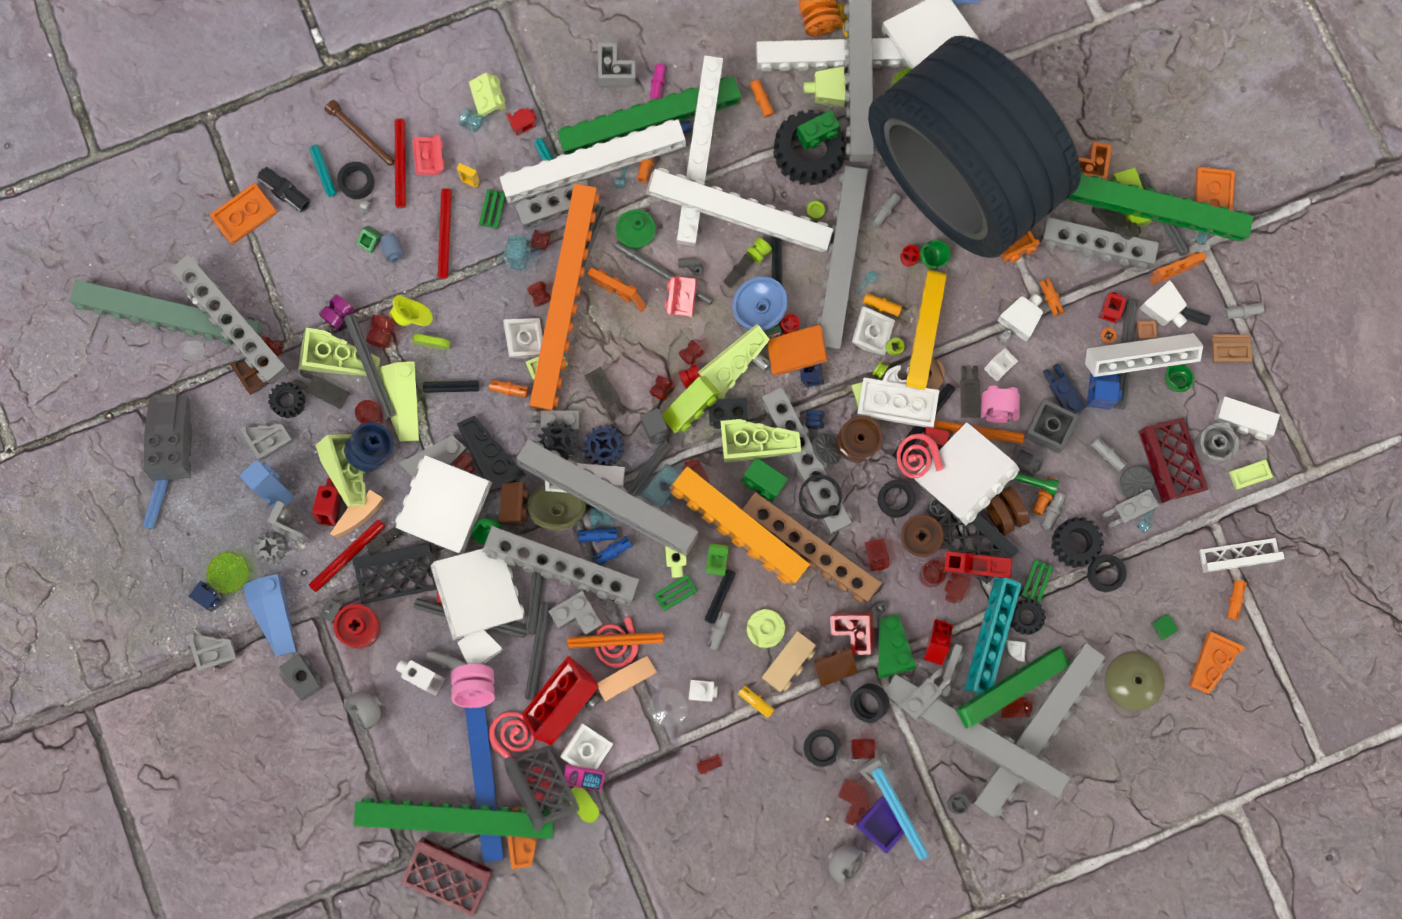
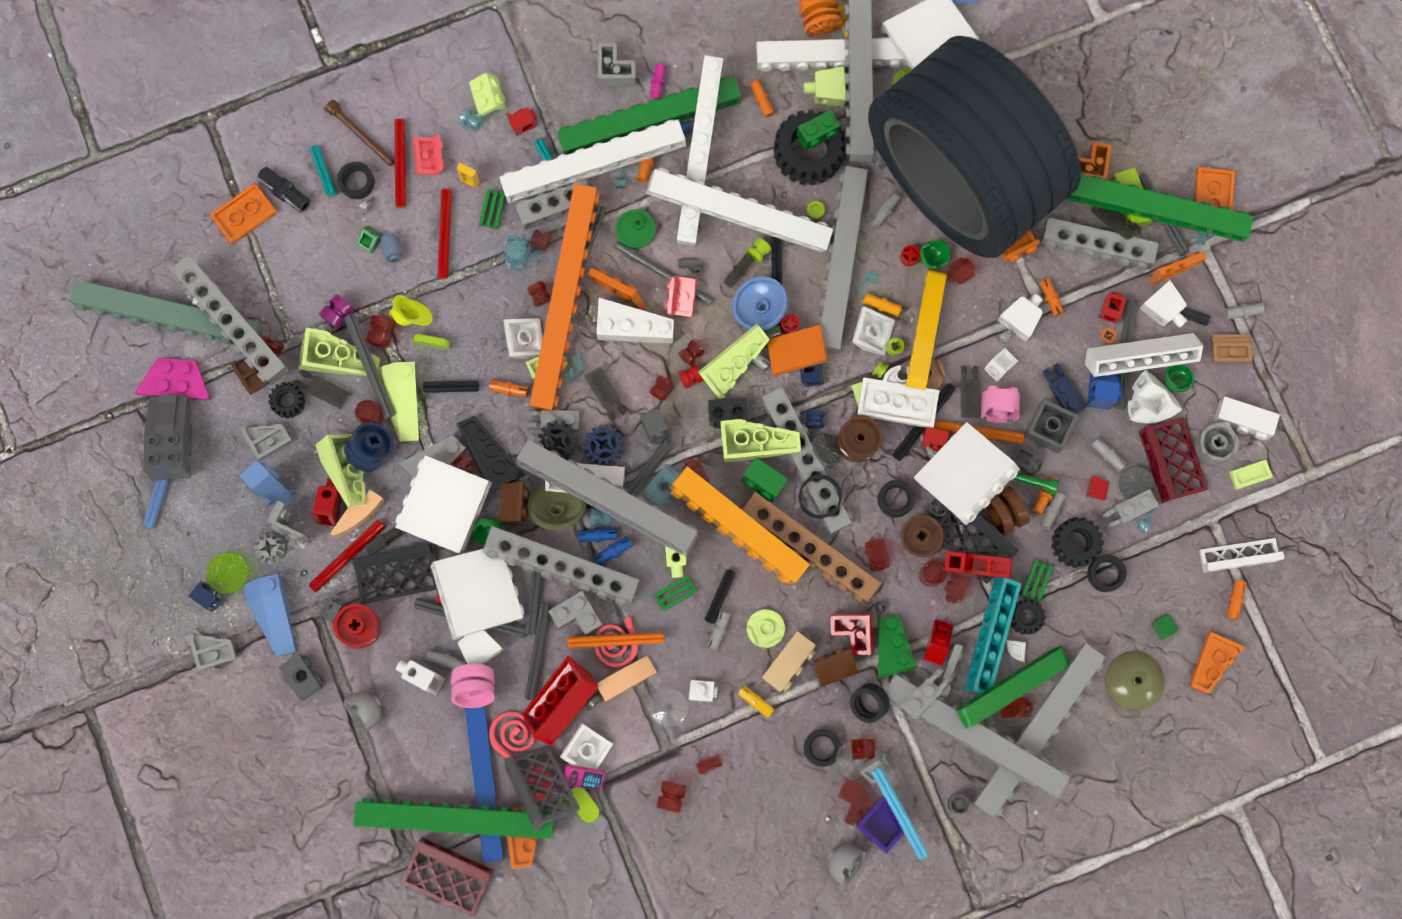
lime brick [662,376,720,433] -> none
bright green bracket [706,544,729,576] -> none
coral piece [897,433,944,478] -> none
nougat tile [1136,321,1158,341] -> none
none -> dark pink wing [135,358,211,401]
none -> clear light blue arm [565,354,583,381]
none -> white wedge [597,298,674,344]
none -> clear red wheel [656,780,687,814]
none -> clear red head [947,257,976,285]
none -> red slope [1086,476,1109,501]
none -> white brick [1128,370,1183,423]

